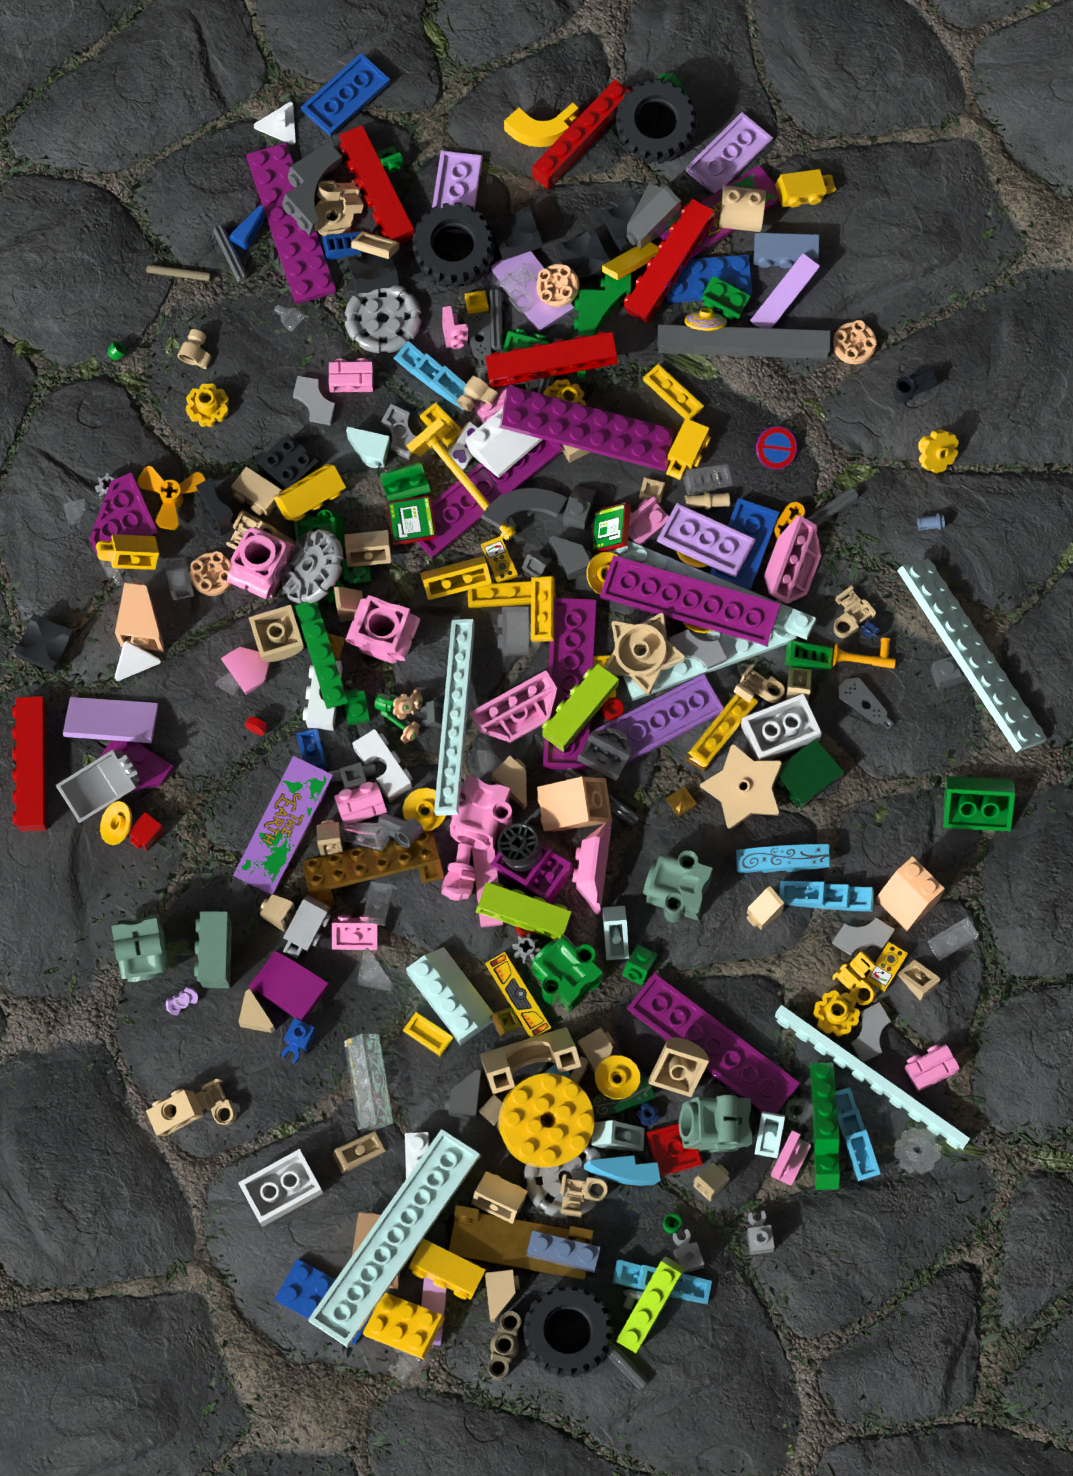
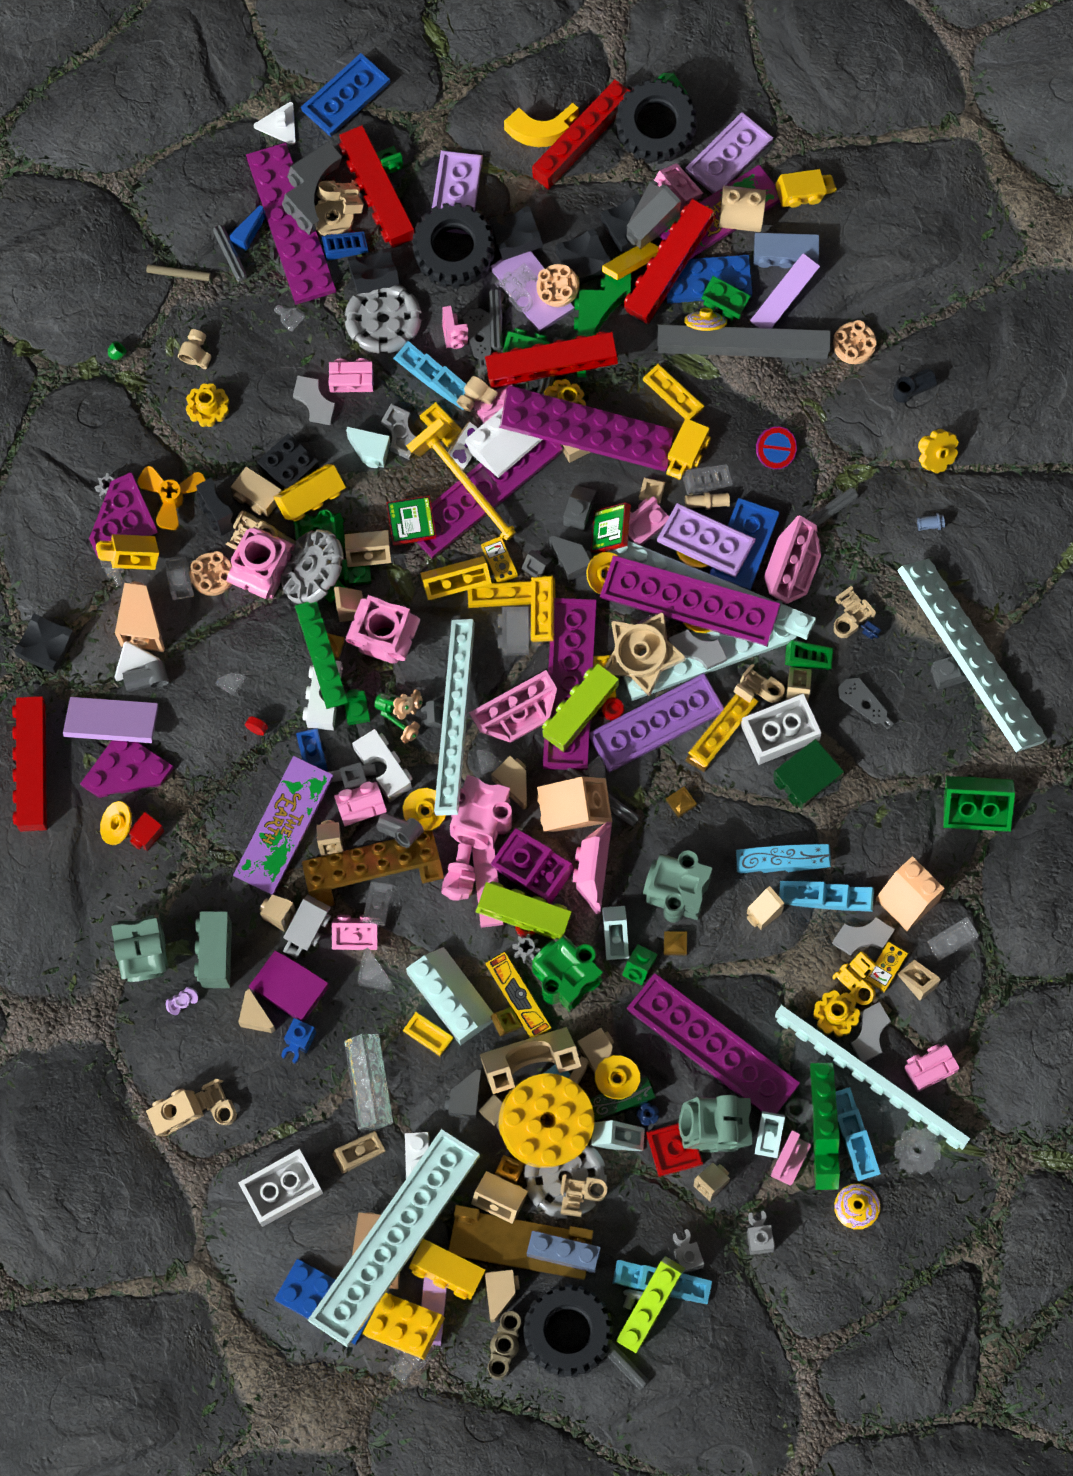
light grey piece [56,749,140,823] -> none
clear tile [63,499,86,526] -> none
bright pink slope [221,647,270,695] -> none
tan brick [248,605,304,662] -> none
clear slope [339,822,389,851] -> none
tan tile [352,231,399,259] -> none
green bracket [380,462,431,502] -> none
yellow tile [465,291,489,314] -> none
dark grey tile [480,488,567,528] -> none
pearl dark grey wheel [498,823,543,871] -> none
flat silver slope [577,727,631,781] -> none
medium azure slope [584,1156,660,1186] -> none
tan brick [649,1038,709,1097] -> none
green hinge [663,1213,682,1234] -> none
tan plate [700,744,782,829] -> none
light orange beam [774,502,805,539] -> none
light orange piece [833,638,896,669] -> none
none -> dark grey piece [122,660,169,692]
none -> pearl gold tile [495,1155,525,1184]
none -> bright pink bracket [654,163,703,213]
none -> pearl gold tile [664,931,687,956]
none -> dish [834,1184,880,1229]

